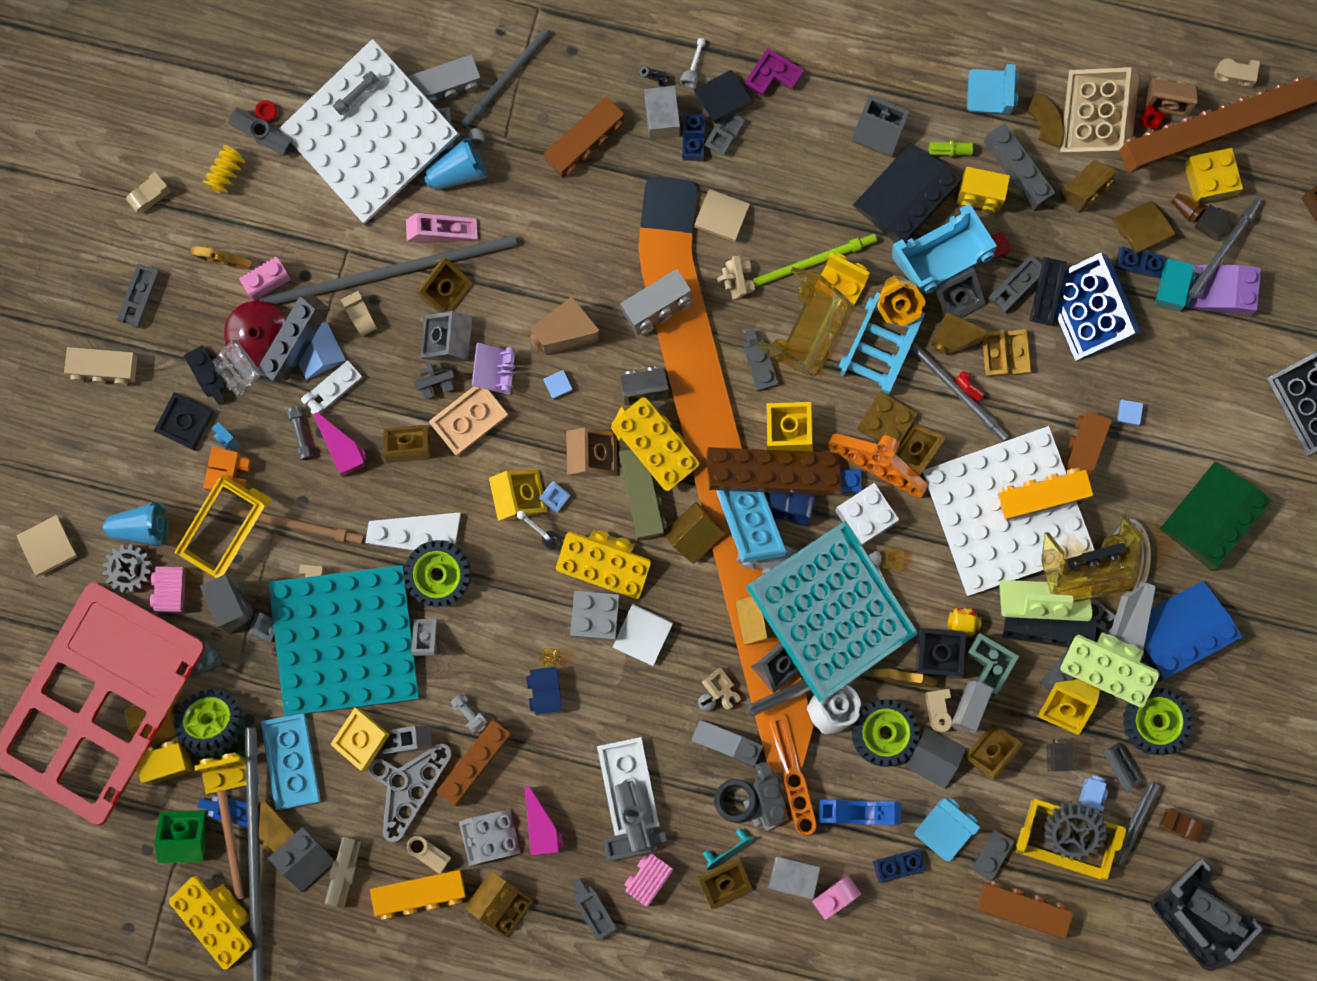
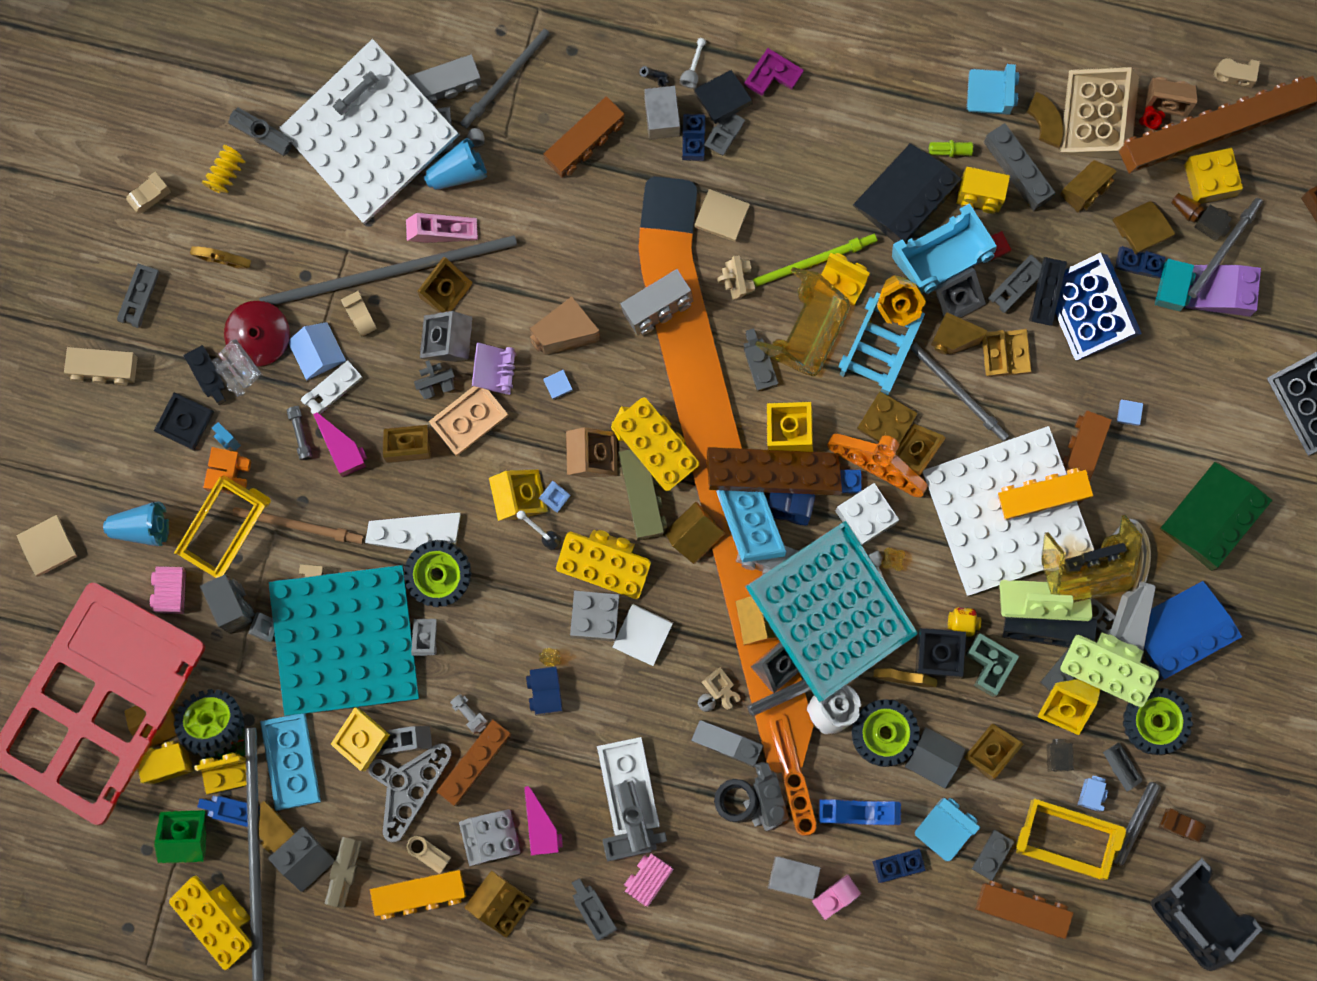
light grey gear [102,544,152,593] -> none
clear light blue slope [186,641,223,675] -> none
nougat axle [217,790,245,899] -> none
bright pink brick [239,257,291,301] -> none
red tile [255,100,278,123] -> none
black brick [258,296,330,381] -> none
flat silver slope [620,366,668,405] -> none
pearl gold slope [697,858,753,909] -> none
teal piece [703,828,755,870] -> none
dark grey slope [851,95,910,157] -> none
tan leg [925,689,952,732] -> none
light grey slope [951,681,993,733] -> none
red arm [956,371,984,401] -> none
dark grey gear [1045,800,1107,862] -> none
dark grey hinge [1186,887,1249,938] -> none

